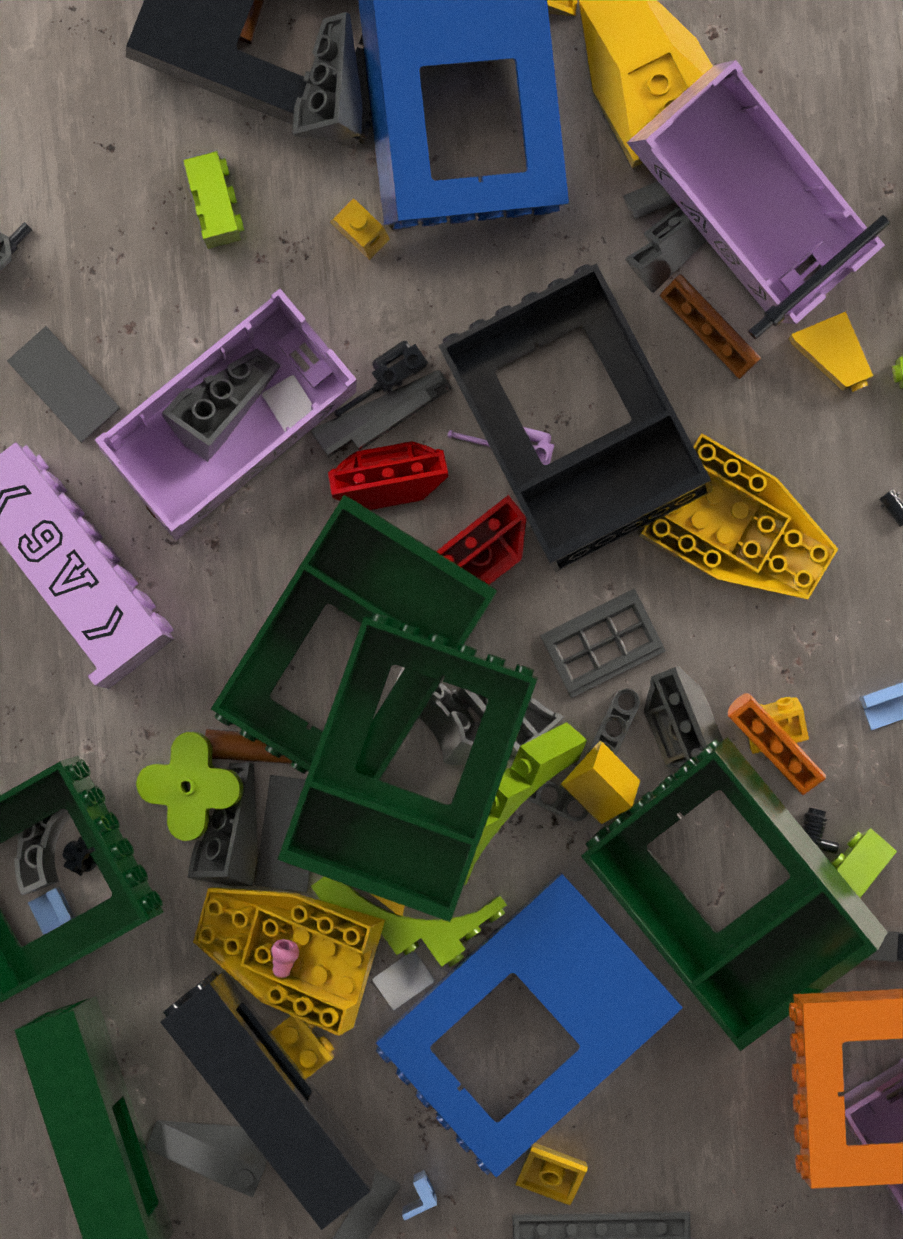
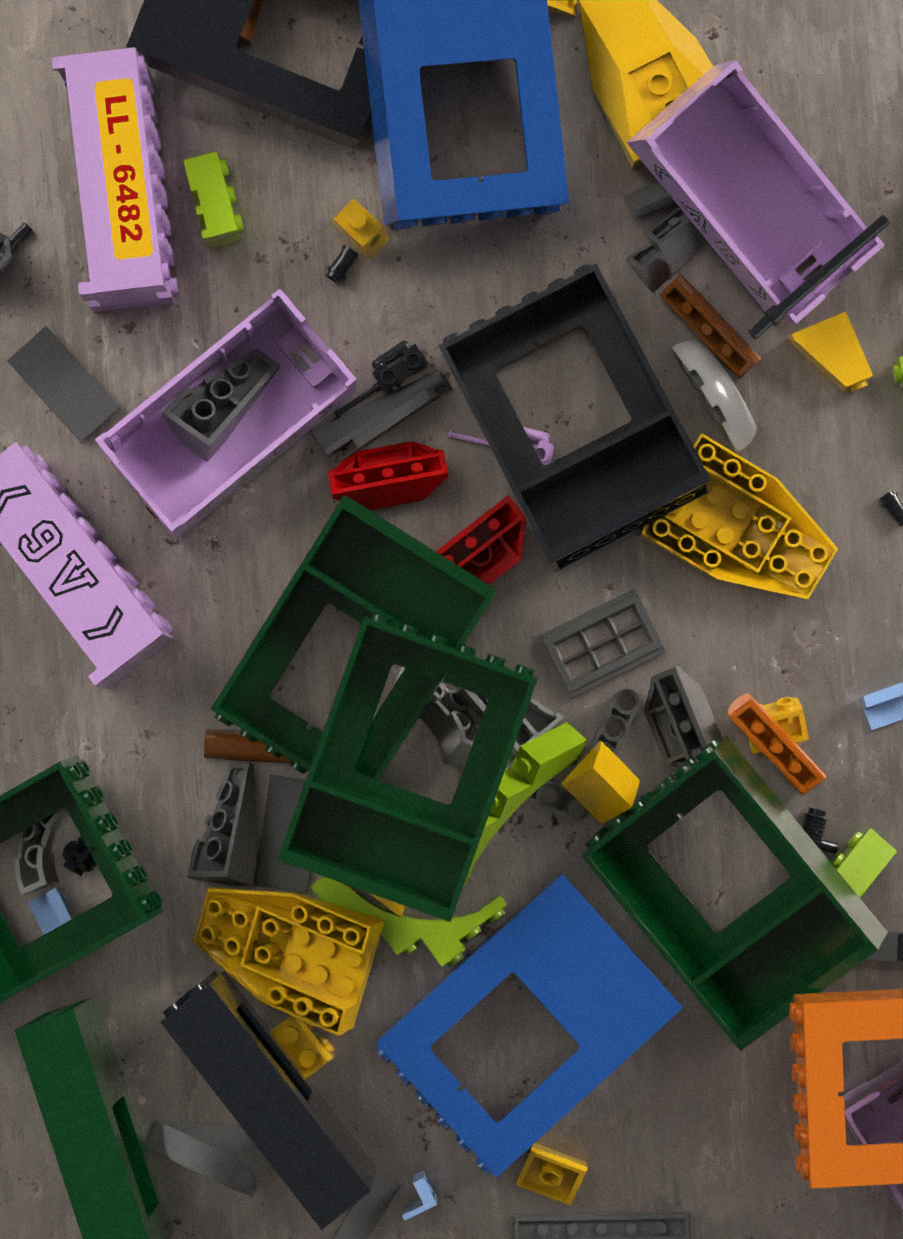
lime plant [136,732,243,841] -> none
white sticker [262,375,312,432] -> none
bright pink piece [271,939,299,978] -> none
dark grey wedge [292,12,363,141] -> none
white sticker [372,951,434,1011] -> none
none -> lavender piece [51,47,179,313]
none -> black pin [325,245,359,284]
none -> light grey brick [672,340,757,453]

